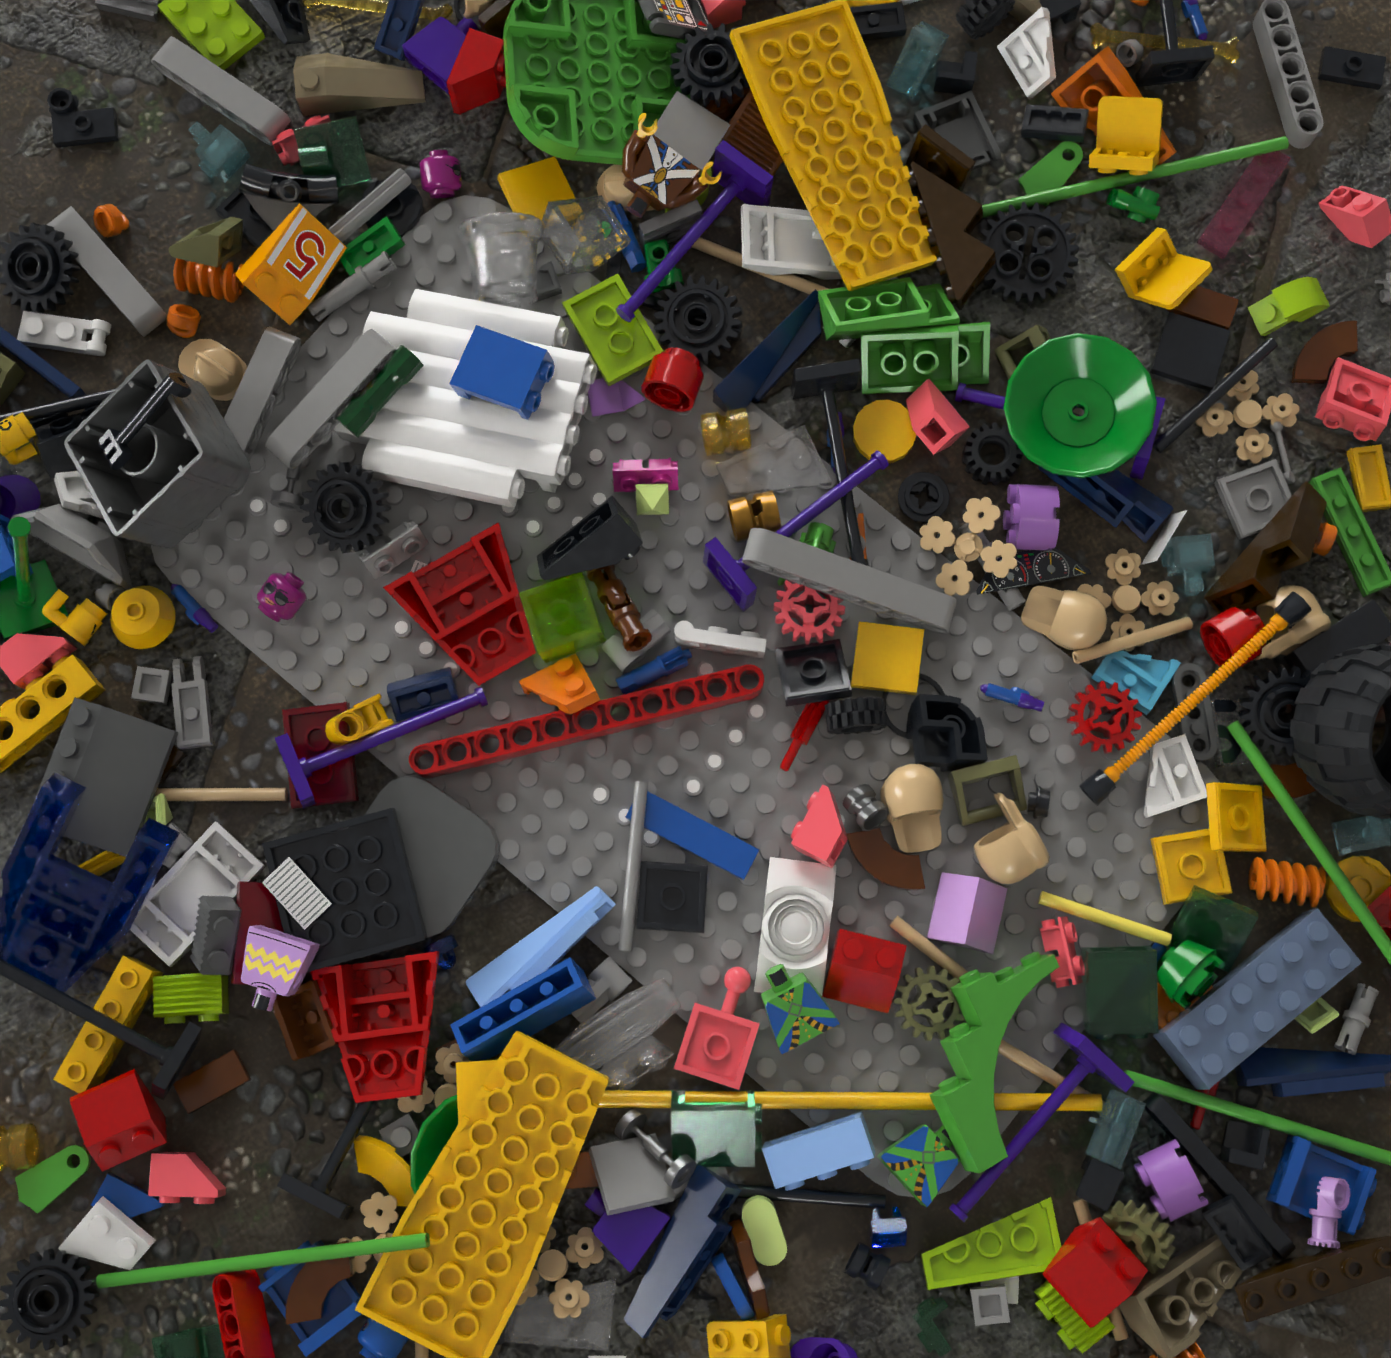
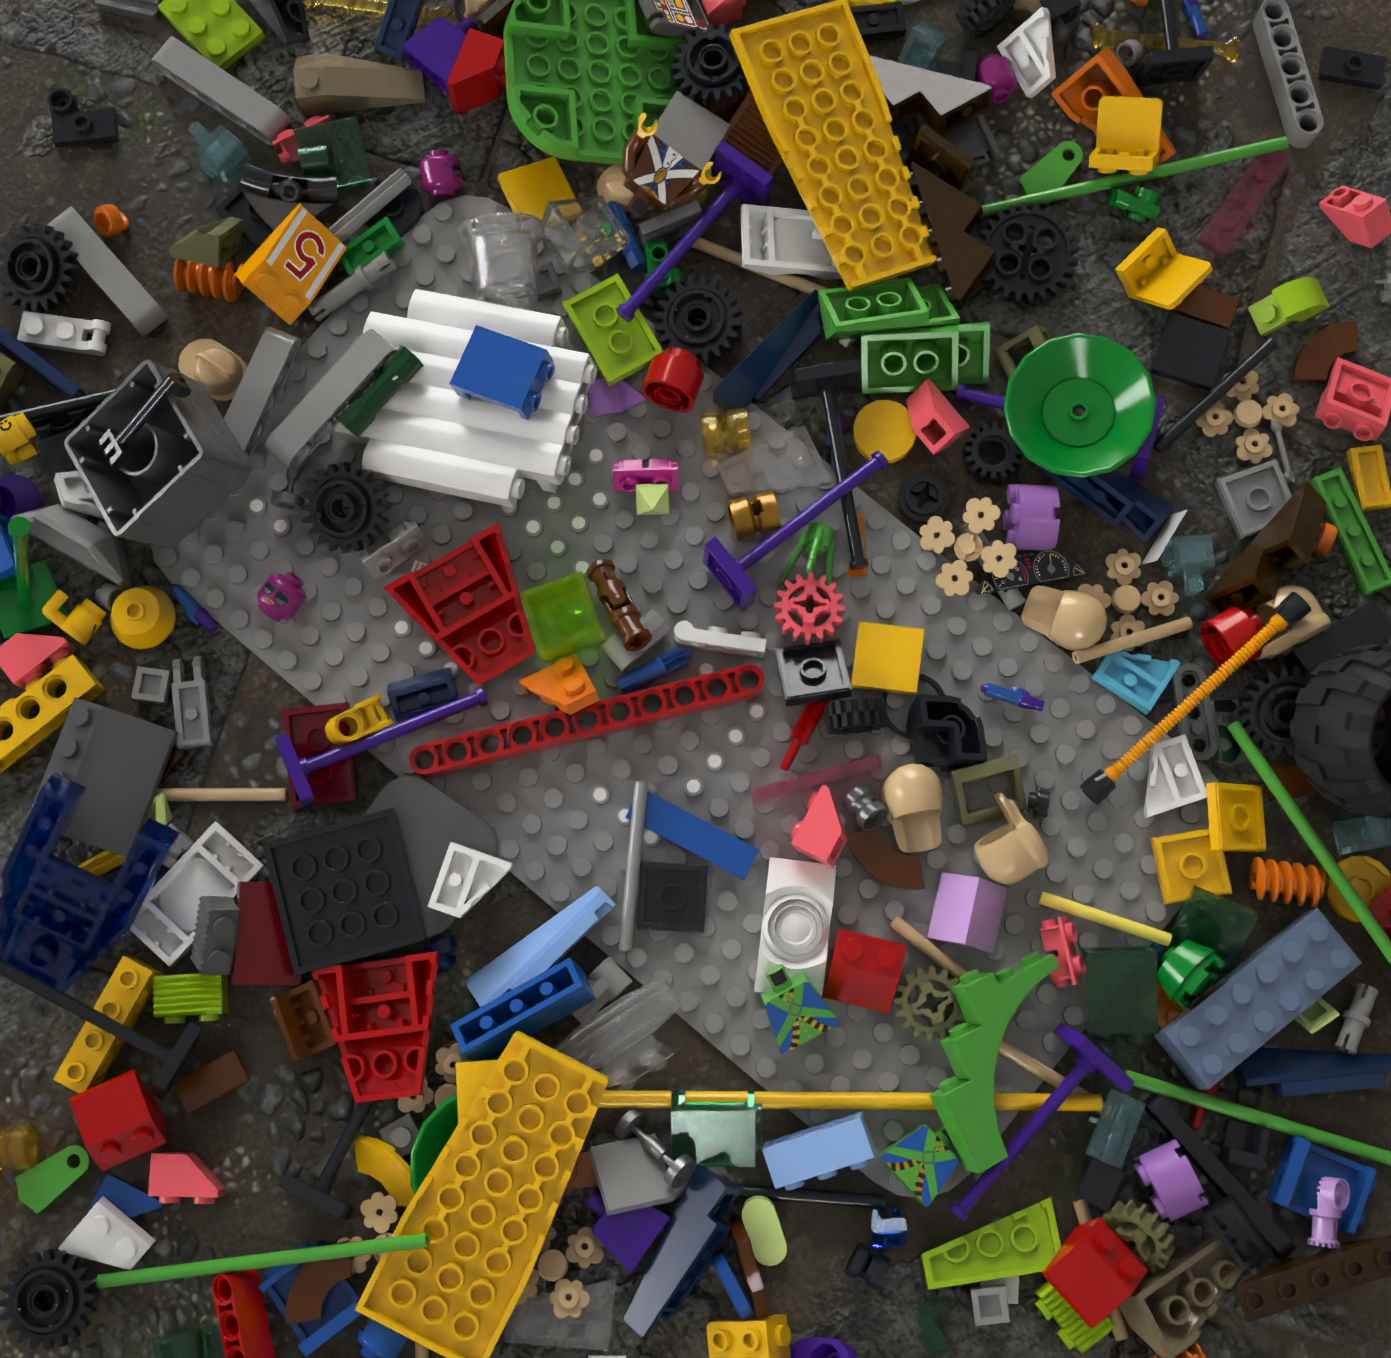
orange tile [167,304,201,338] -> none
lavender torso [241,925,320,1011] -> none
white sticker [262,857,332,930] -> none
black slope [537,496,643,581] -> none
coral plate [674,967,760,1090] -> none
light grey beam [742,528,957,633] -> none
black plate [1021,104,1089,142] -> none
red gear [1067,681,1142,754] -> none
none -> white wing [427,842,514,918]
none -> clear pink tile [750,754,883,806]
none -> slope [869,55,992,136]
none -> magenta head [974,54,1017,103]

